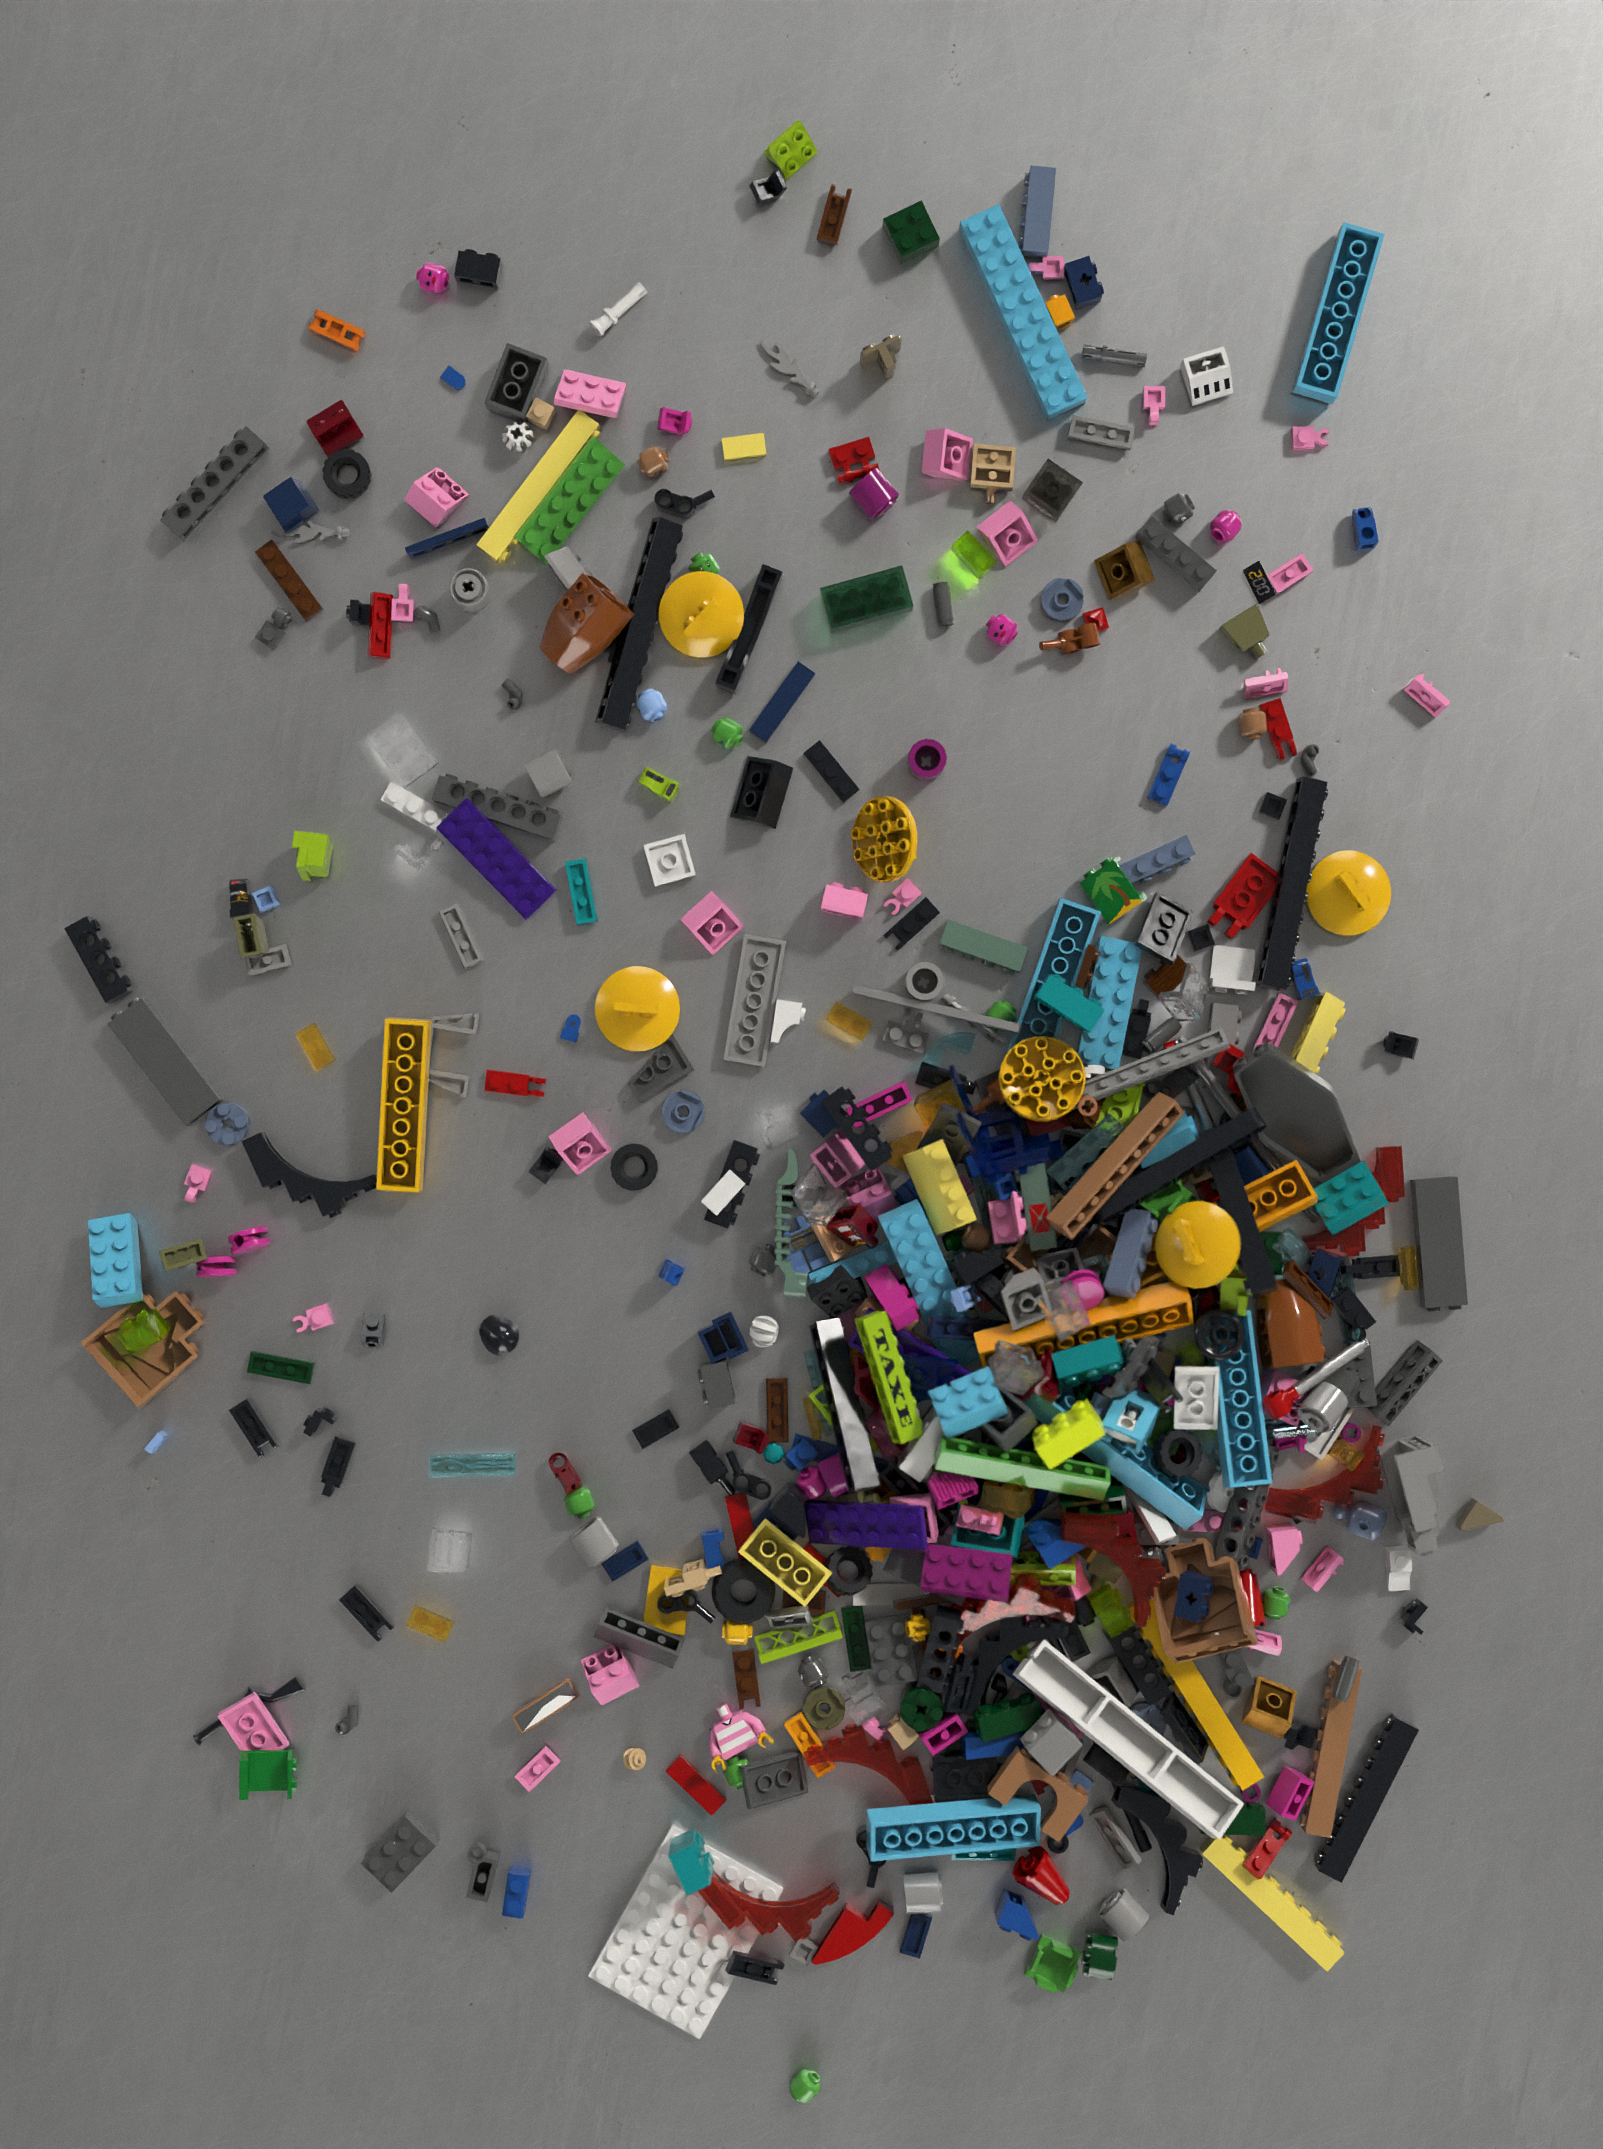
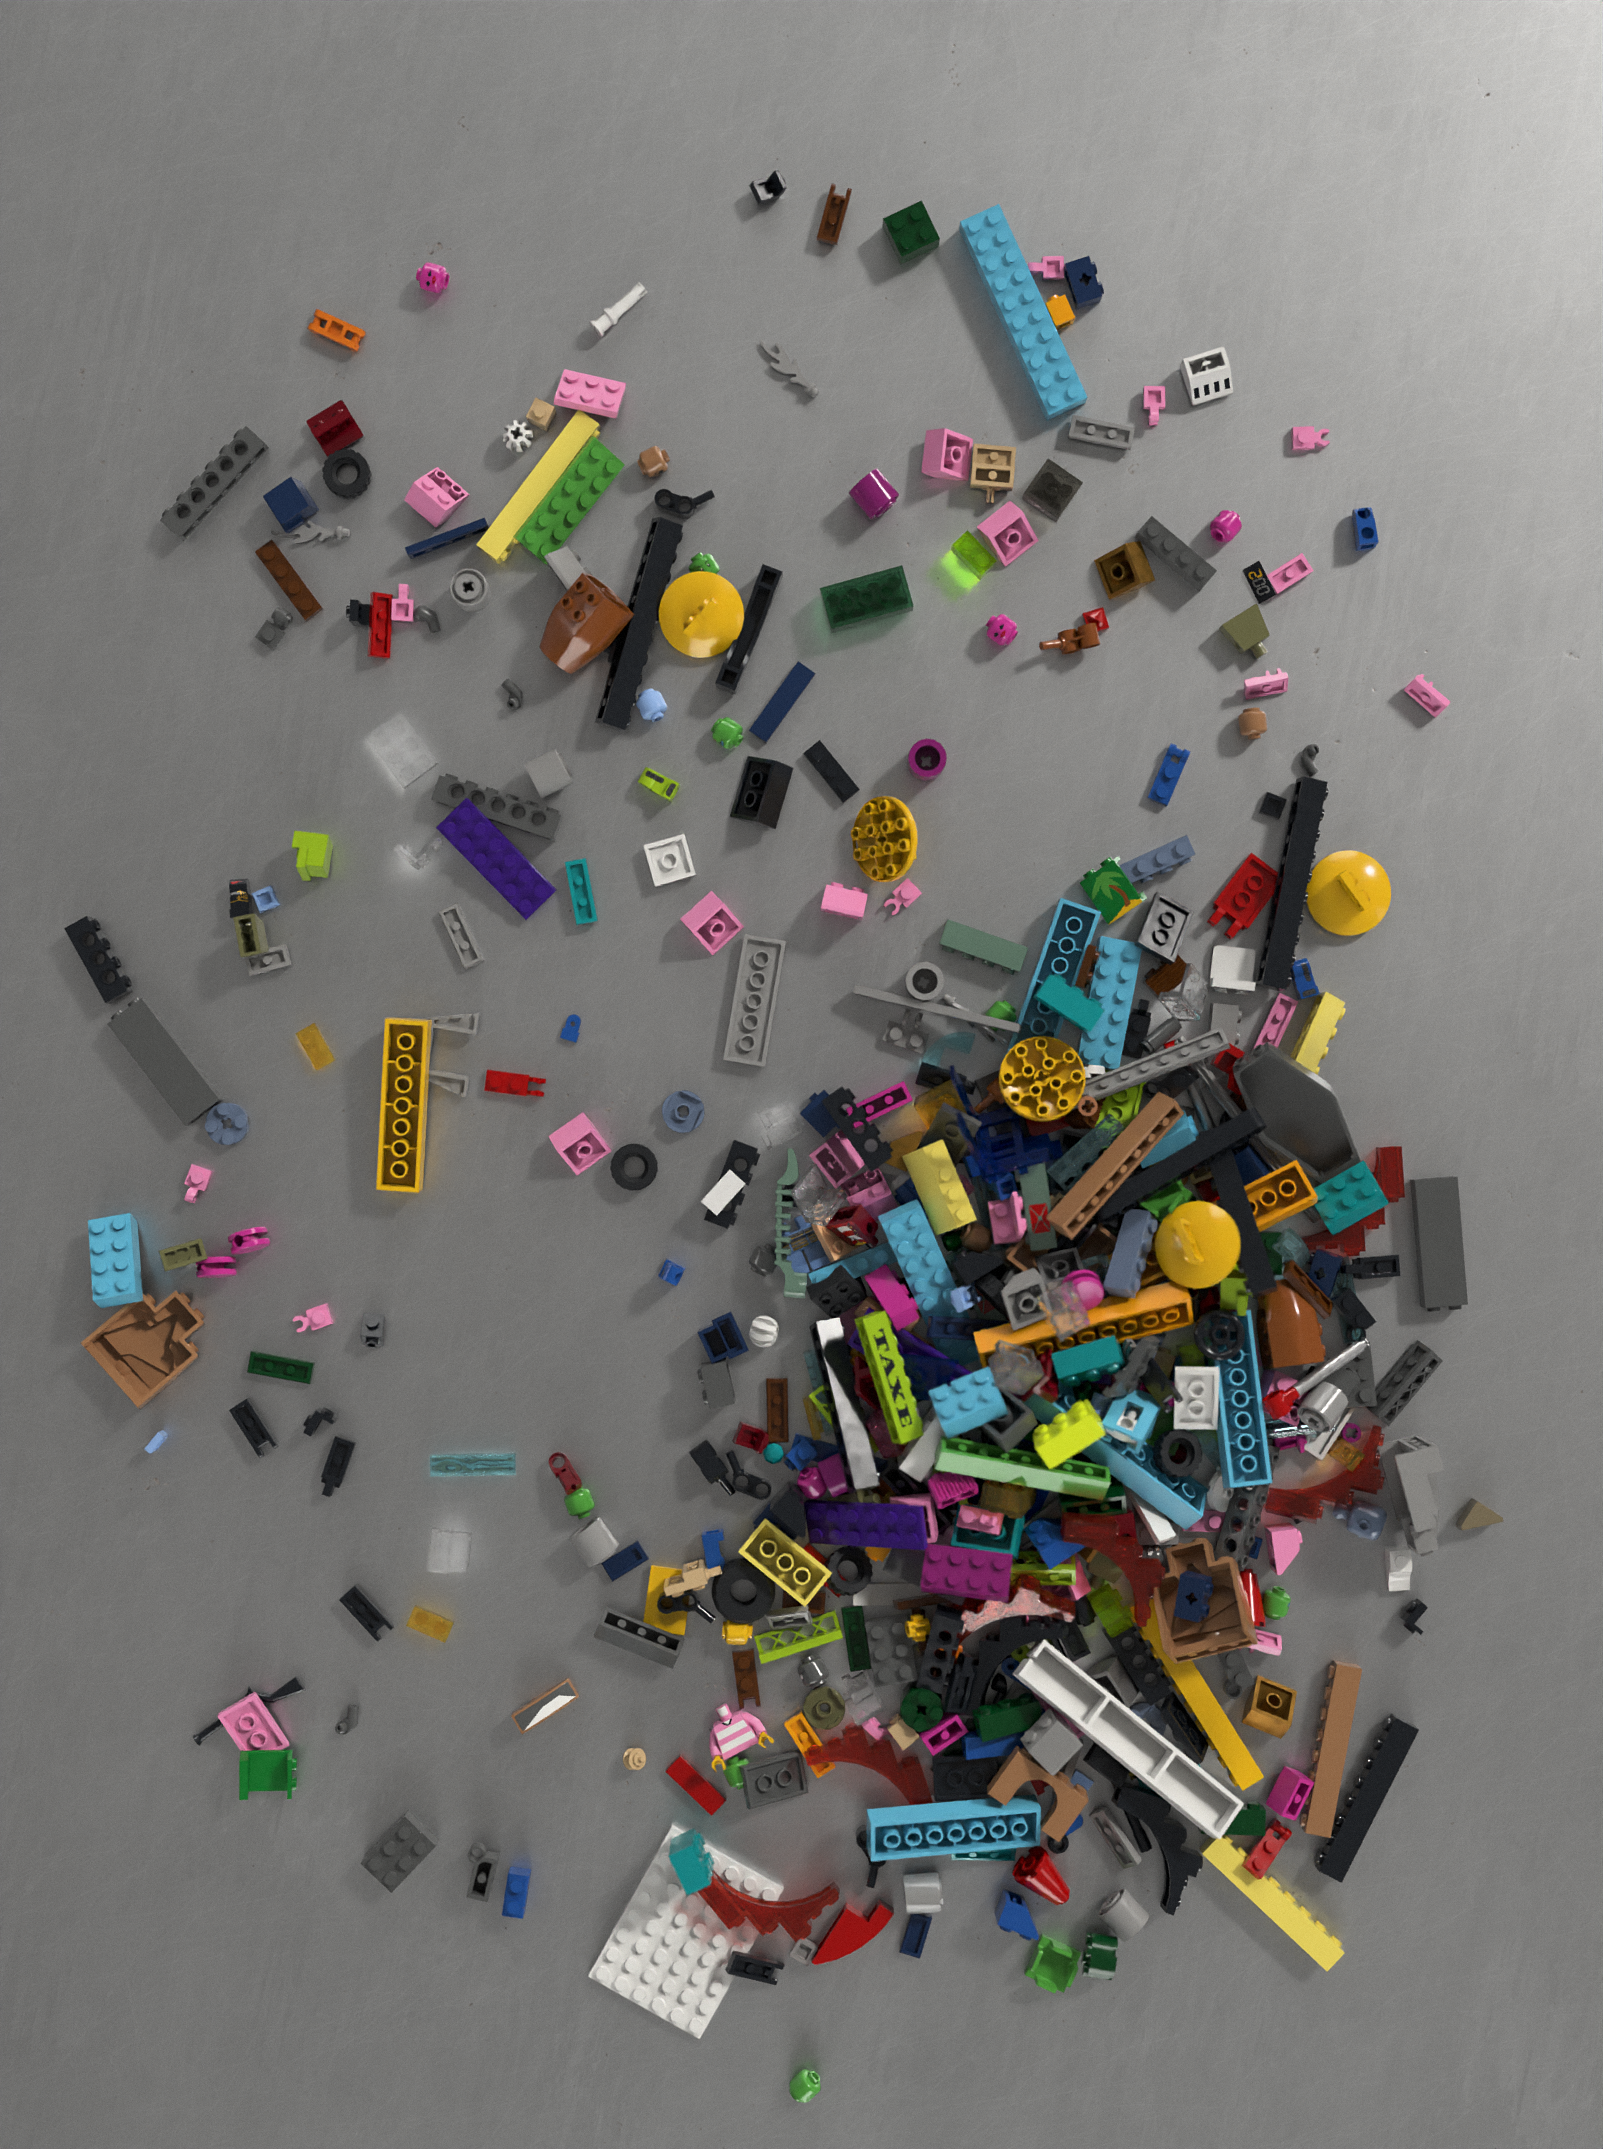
clear neon green brick [115,1308,170,1355] -> none
black arch [241,1132,377,1218] -> none
white plate [381,782,447,832] -> none
blue piece [440,366,466,390] -> none
black brick [454,249,503,289] -> none
black hat [479,1315,519,1356] -> none
dark grey brick [484,343,549,423] -> none
bright pink plate [514,1745,561,1792] -> none
black bracket [529,1147,563,1184] -> none
bright pink slope [581,1644,639,1706] -> none
yellow bracket [595,966,680,1051] -> none
dark grey wing [628,1034,694,1103] -> none
black tile [632,1409,680,1449] -> none
dark pink bracket [657,407,692,435] -> none
light yellow tile [722,433,766,461] -> none
red tile [725,1493,754,1559] -> none
lime bracket [763,120,818,179] -> none
white arch [771,1000,806,1043] -> none
clear yellow plate [826,1001,873,1041] -> none
red plate [828,437,880,484] -> none
dark tan bracket [860,335,902,380] -> none
black hinge [883,897,940,951] -> none
dark grey piece [933,582,954,627] -> none
sand blue brick [1018,165,1056,259] -> none
sand blue plate [1041,578,1084,622] -> none
dark grey pin [1082,344,1147,367] -> none
dark grey head [1162,493,1195,525] -> none
black tile [1187,924,1215,951] -> none
magenta bush [1240,1783,1261,1803] -> none
red hinge [1259,698,1297,760] -> none
black bracket [1284,1721,1317,1750] -> none
medium azure brick [1292,222,1384,404] -> none
bright pink plate [1301,1546,1344,1592] -> none
dark grey piece [1332,1656,1359,1702] -> none
black bracket [1383,1031,1419,1060] -> none
clear yellow plate [1398,1246,1419,1290] -> none

